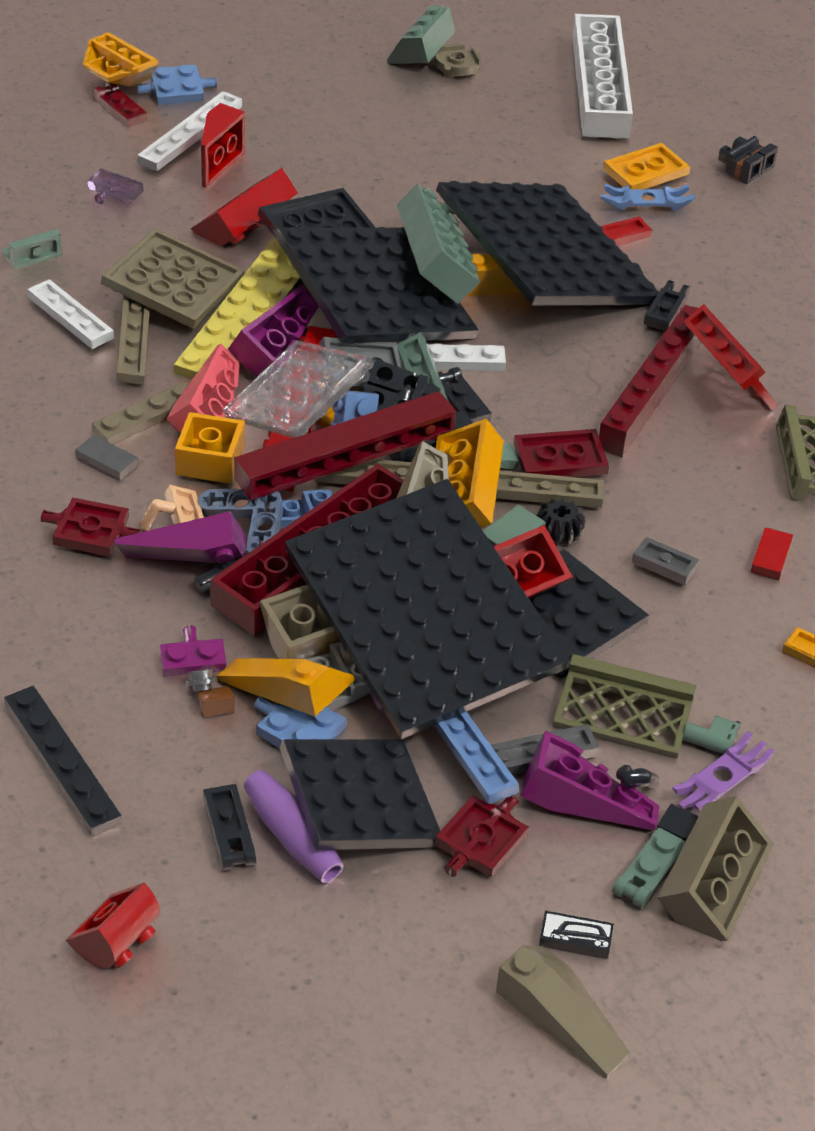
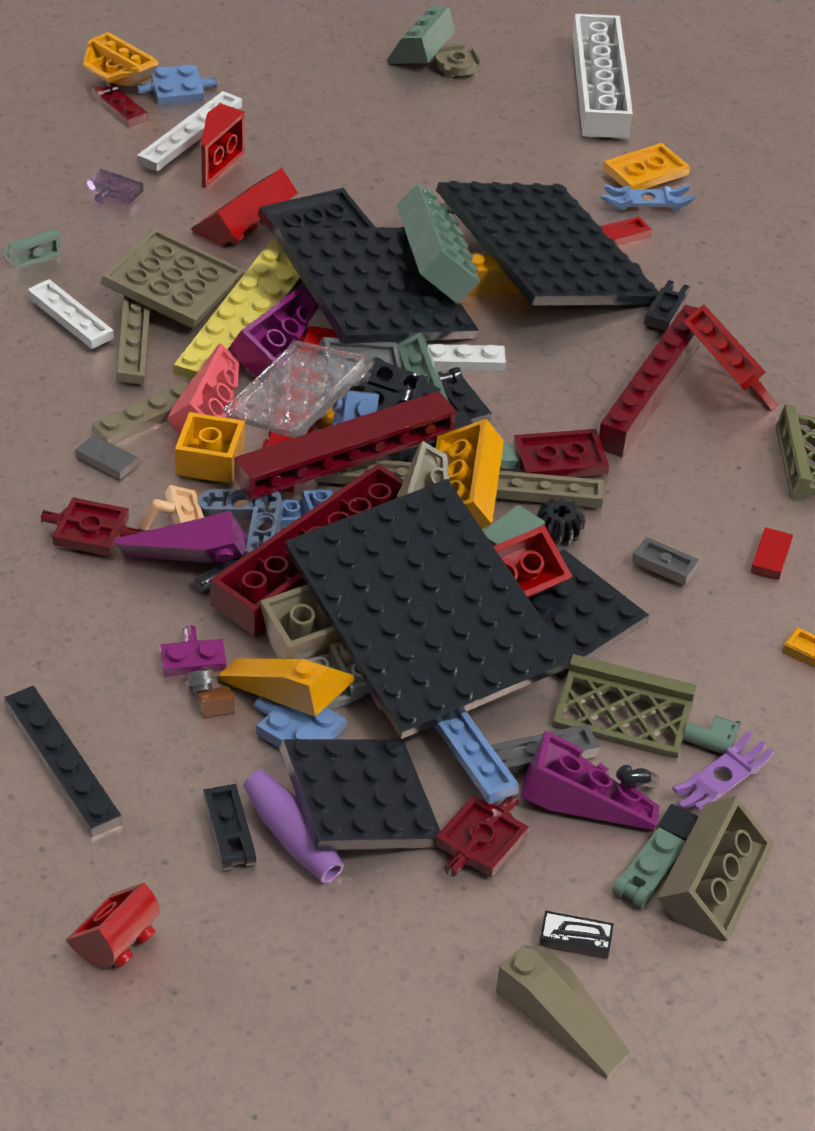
black hips [718,135,778,184] -> none

